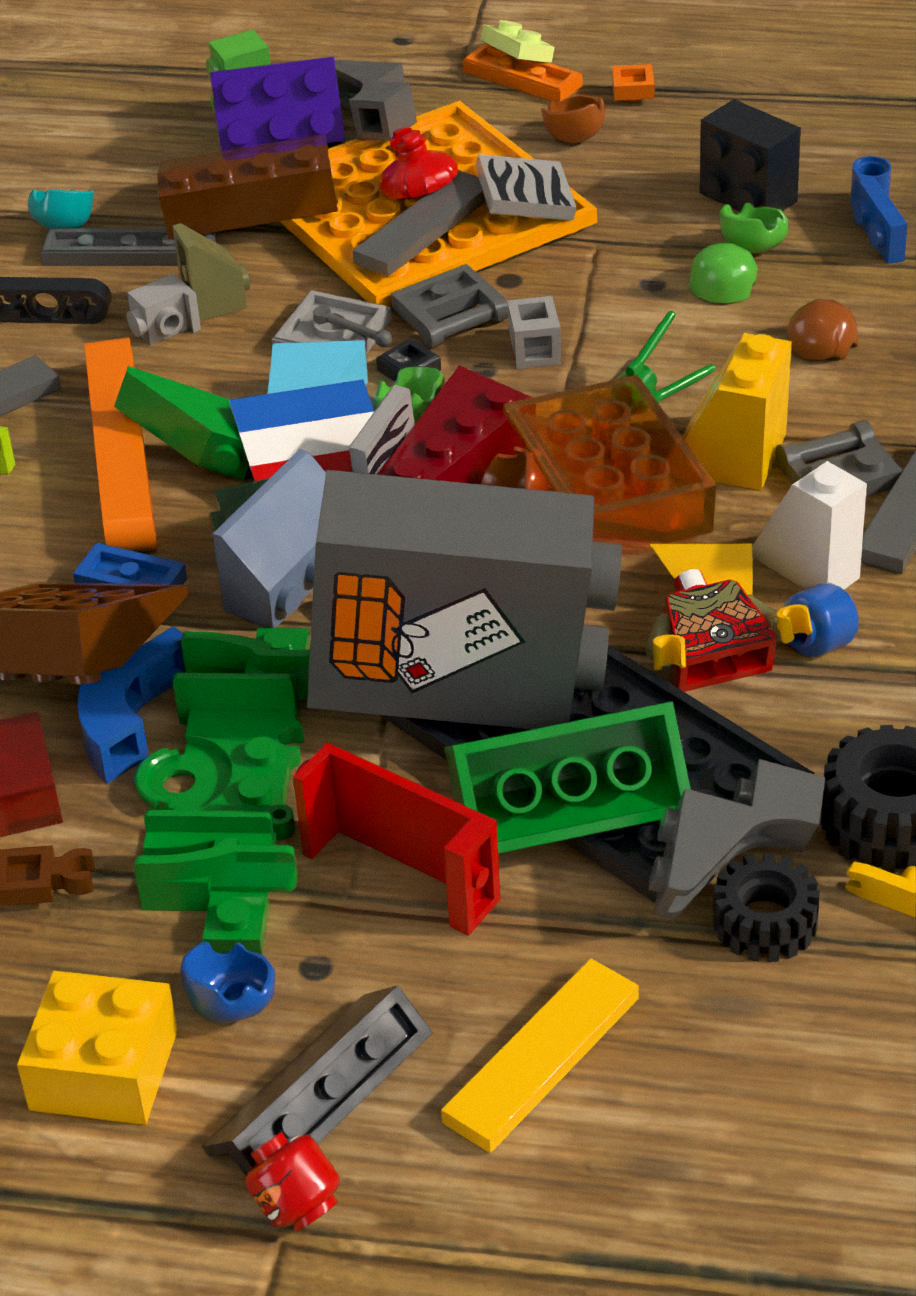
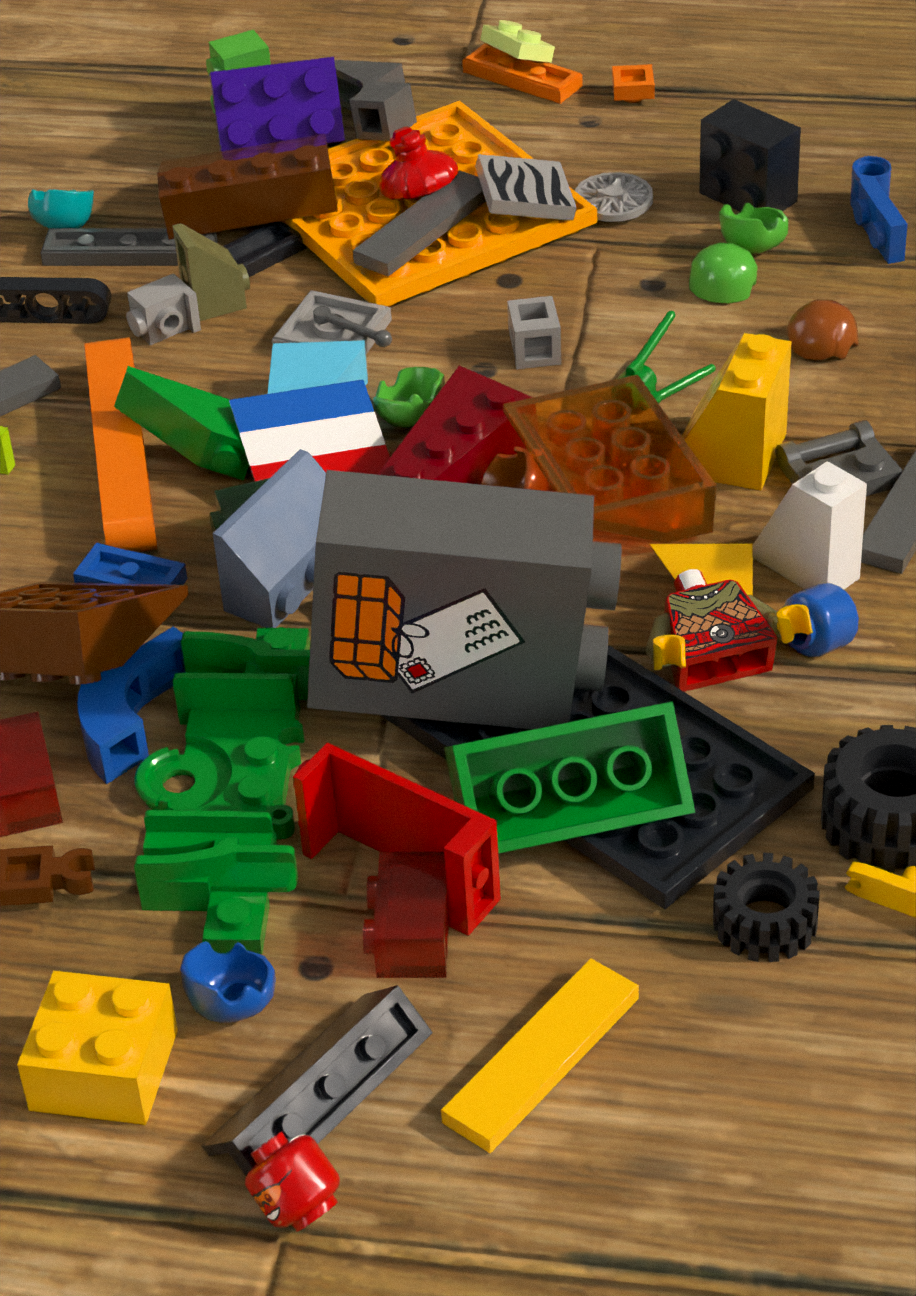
light grey tile [349,385,415,475] -> none
black tile [376,338,441,382] -> none
dark grey plate [391,264,508,349] -> none
dark orange hair [541,95,606,144] -> none
dark grey arch [649,759,825,918] -> none
none -> black tile [223,221,306,277]
none -> clear red brick [363,852,450,978]
none -> light grey wheel [574,172,653,222]

